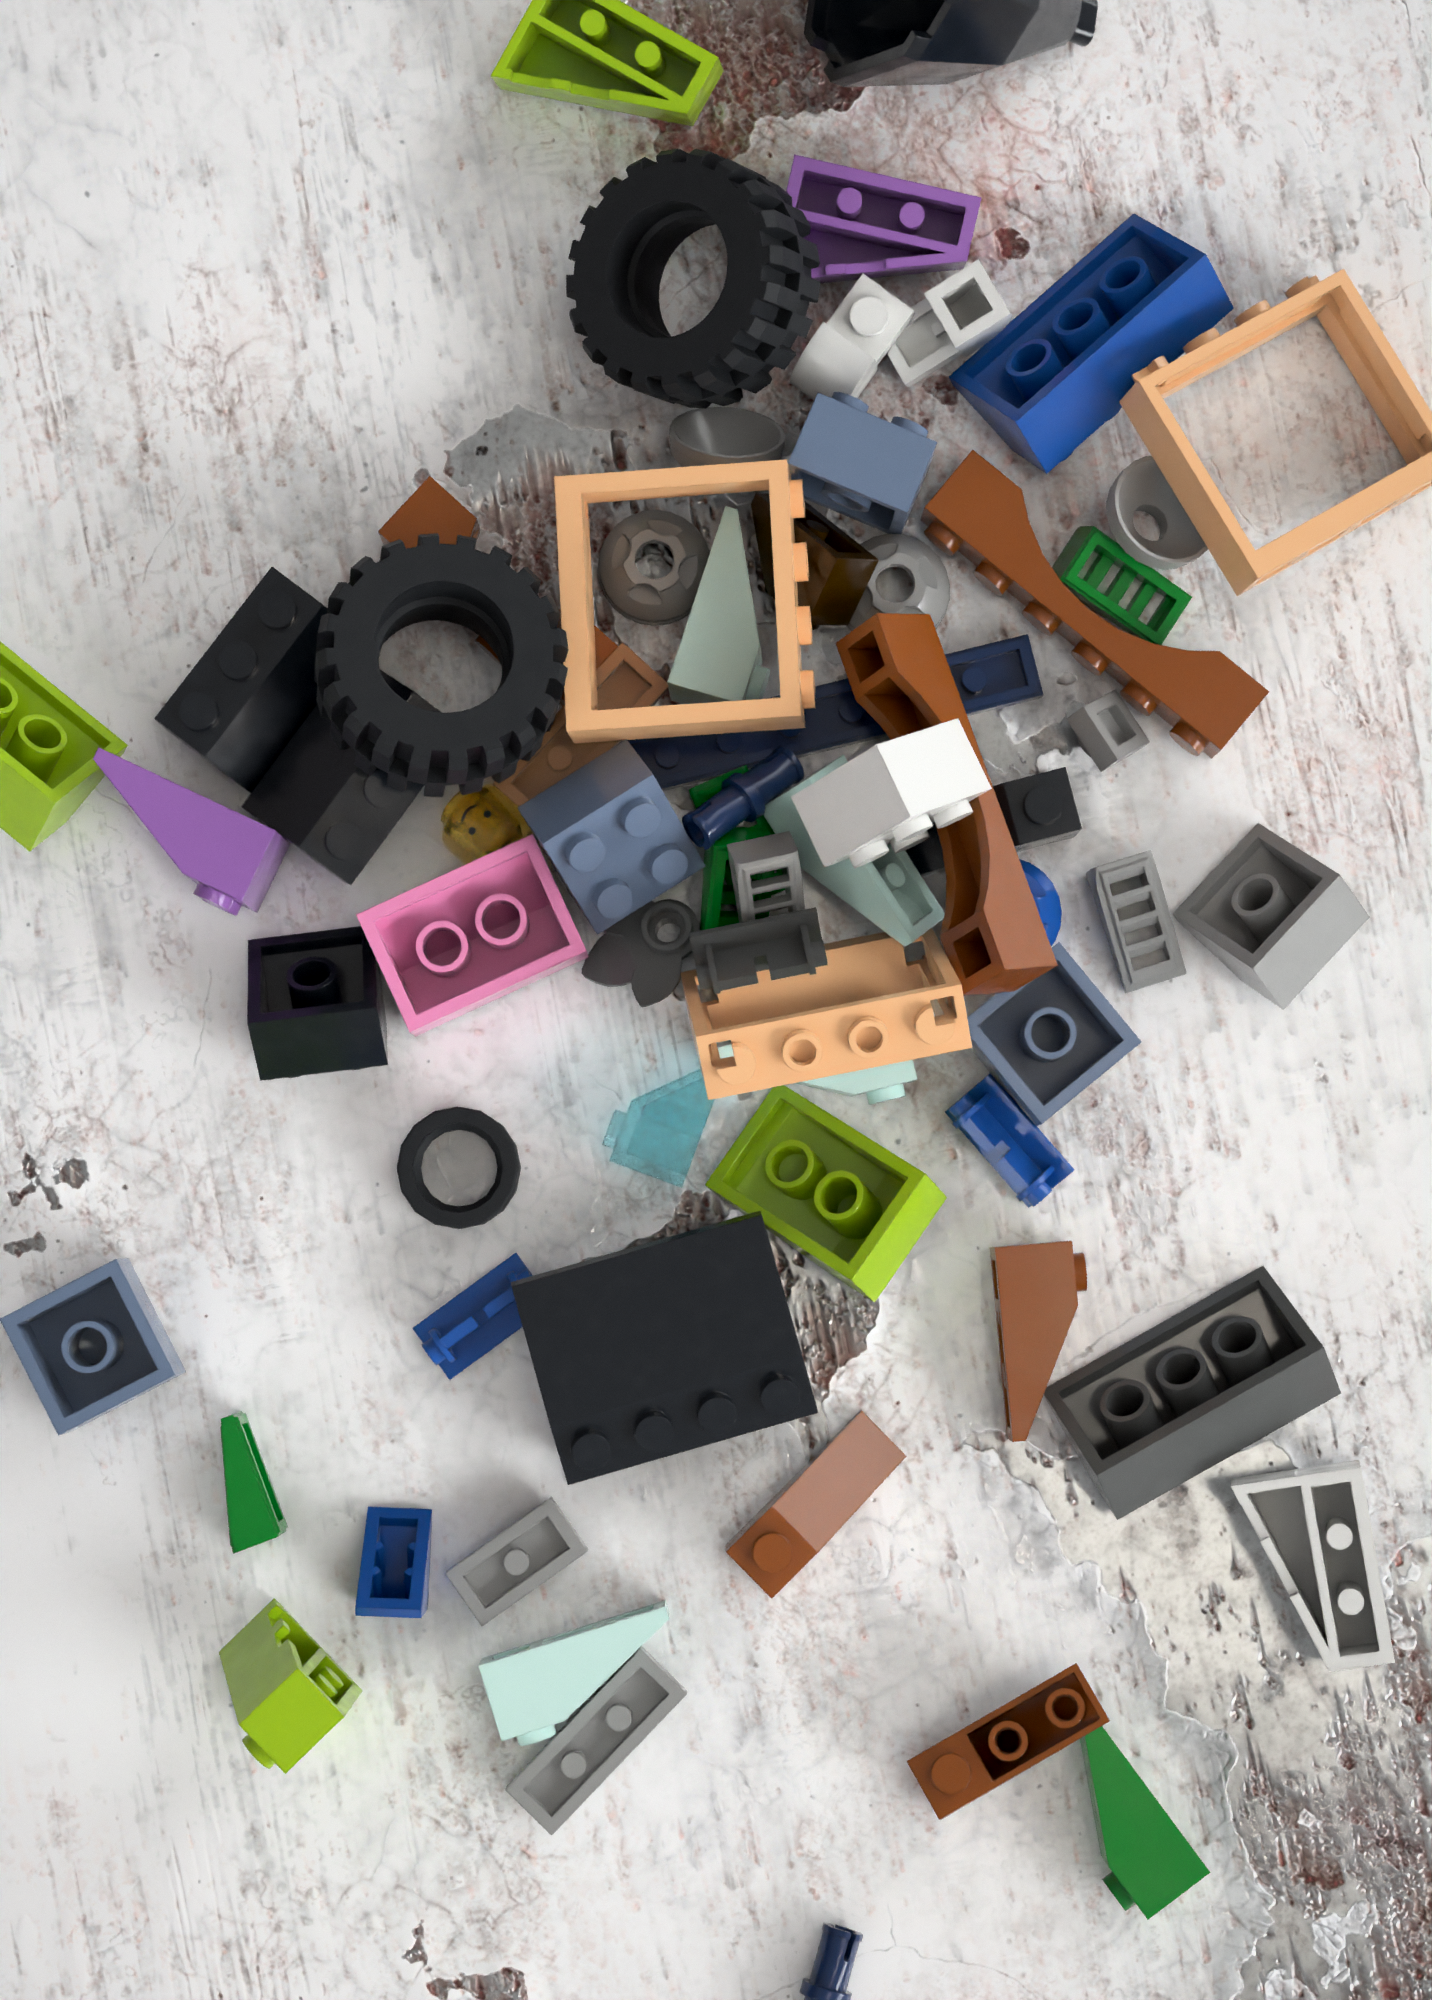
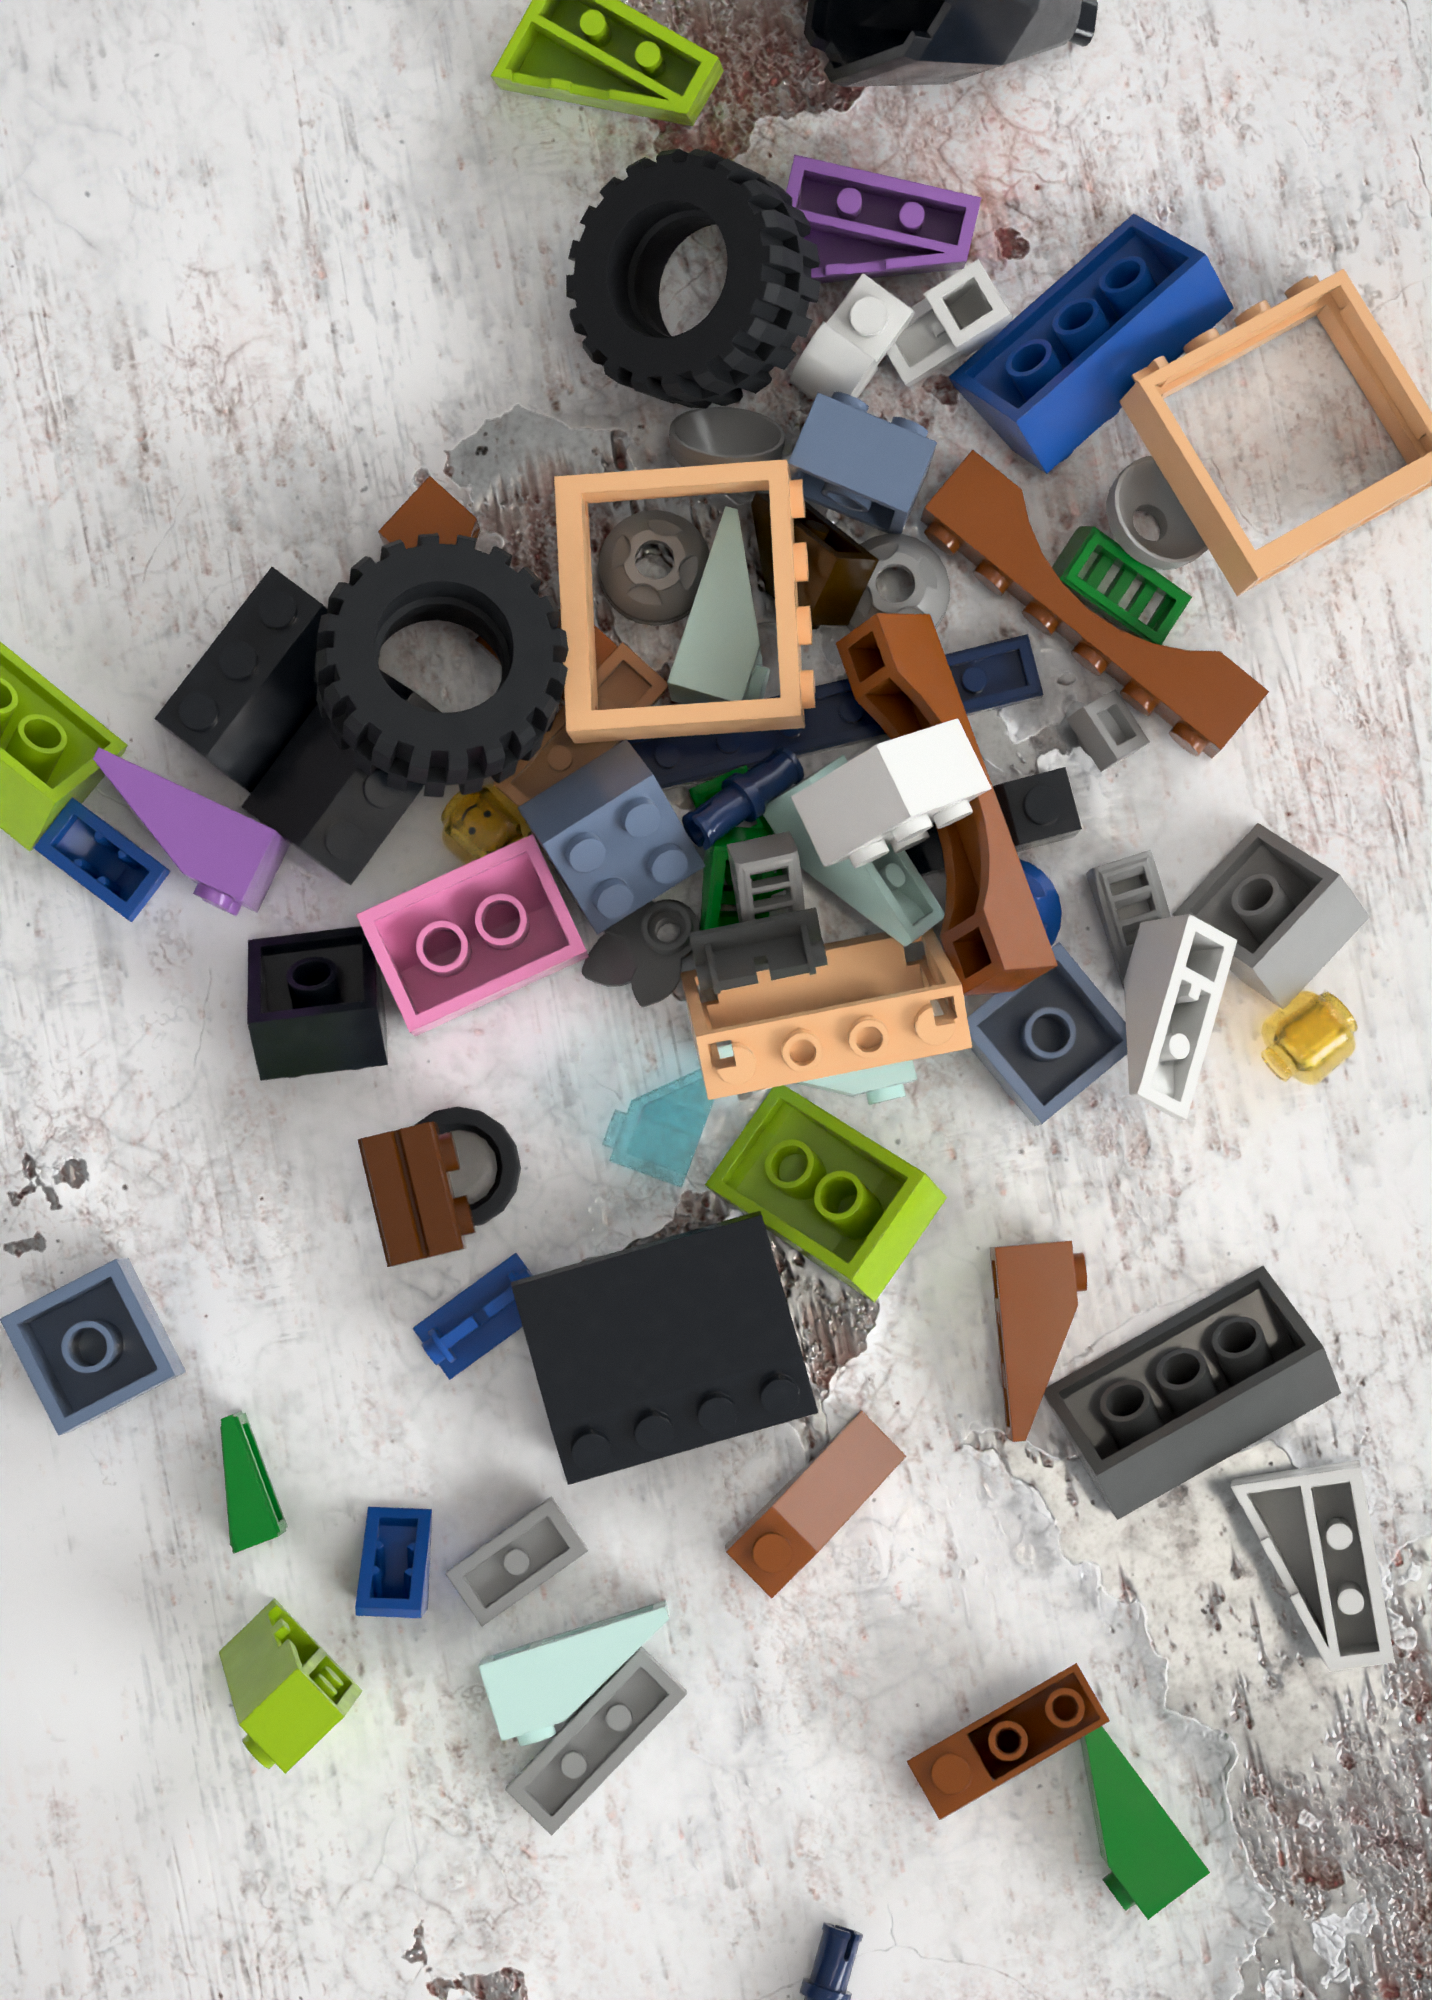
blue hinge [945,1073,1075,1208] -> none
none -> blue slope [33,797,171,922]
none -> reddish brown brick [358,1121,476,1267]
none -> white slope [1124,914,1237,1120]
none -> clear yellow head [1261,991,1358,1085]

